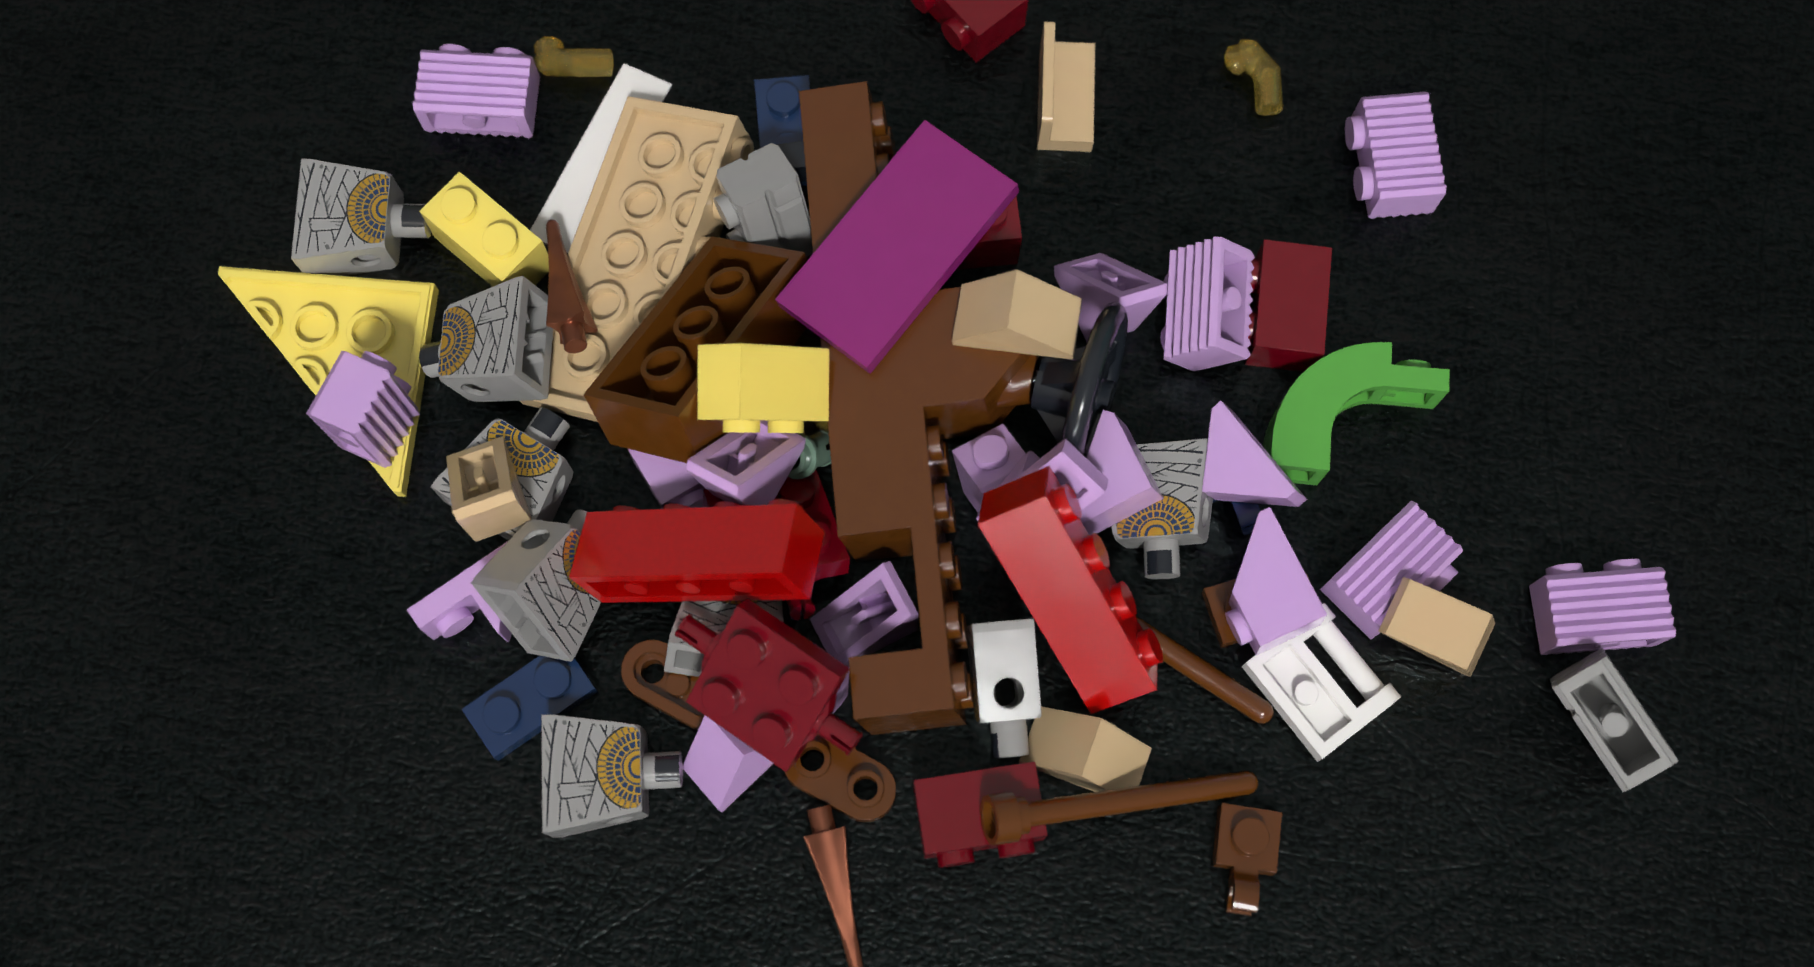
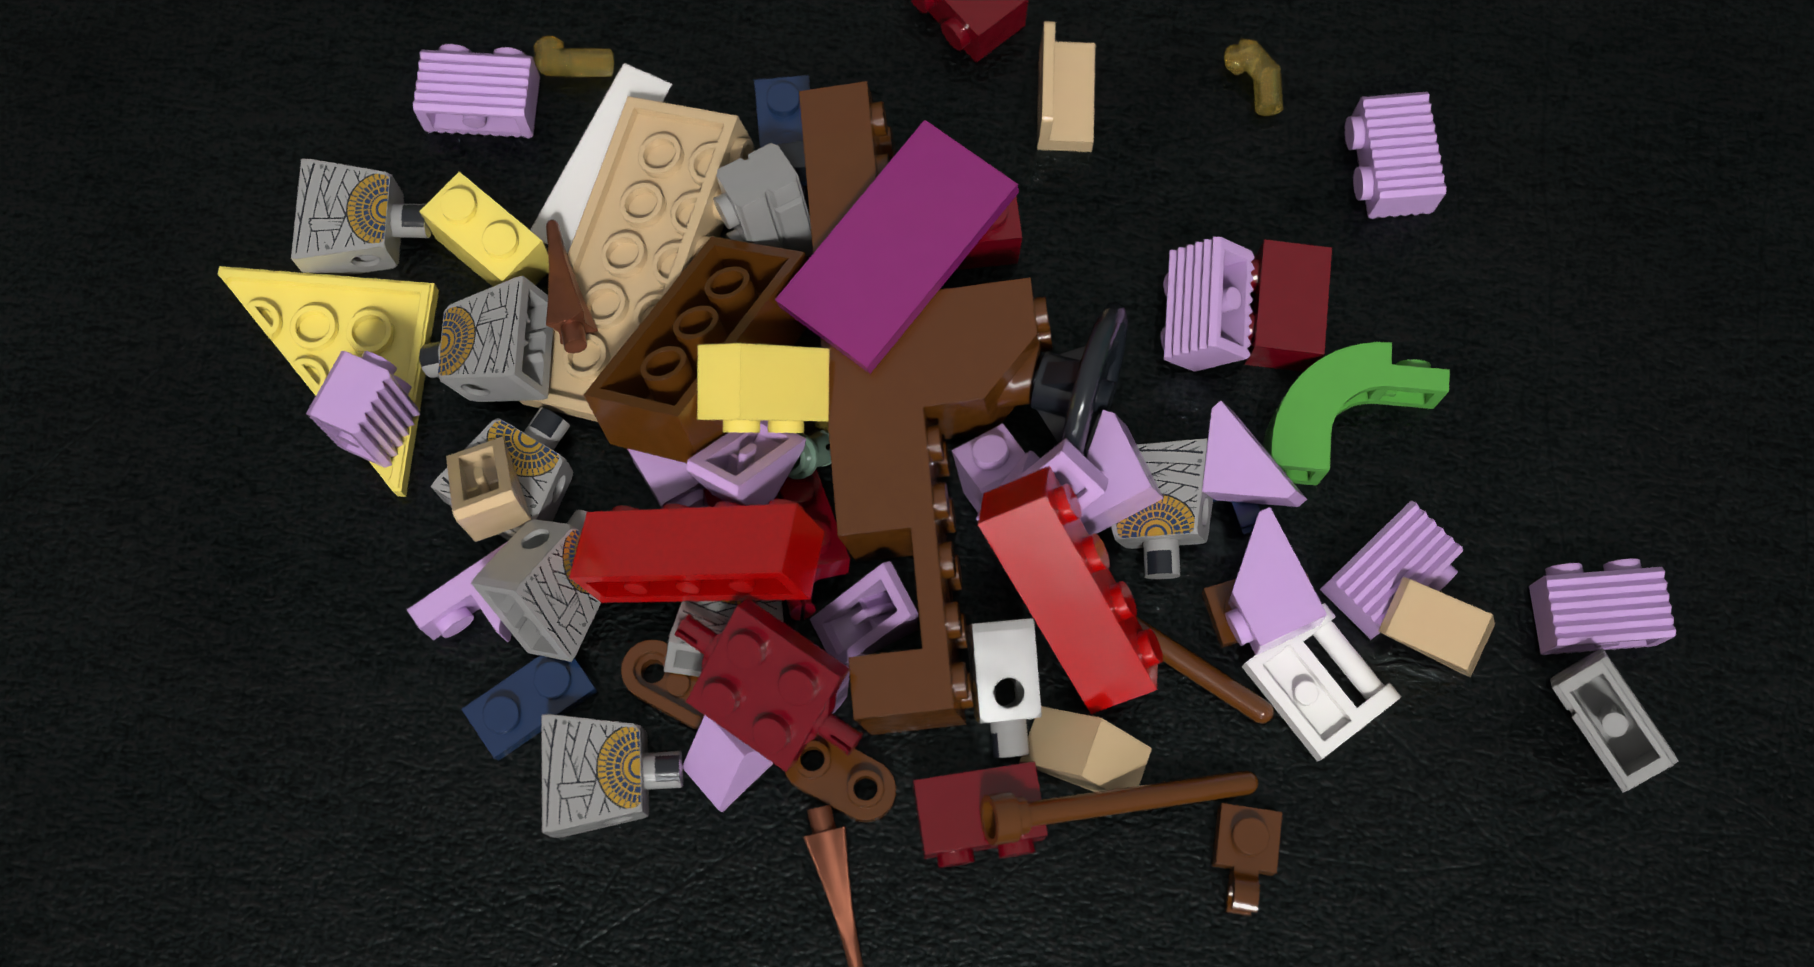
tan slope [952,270,1082,360] -> none
lavender slope [1054,253,1167,342] -> none

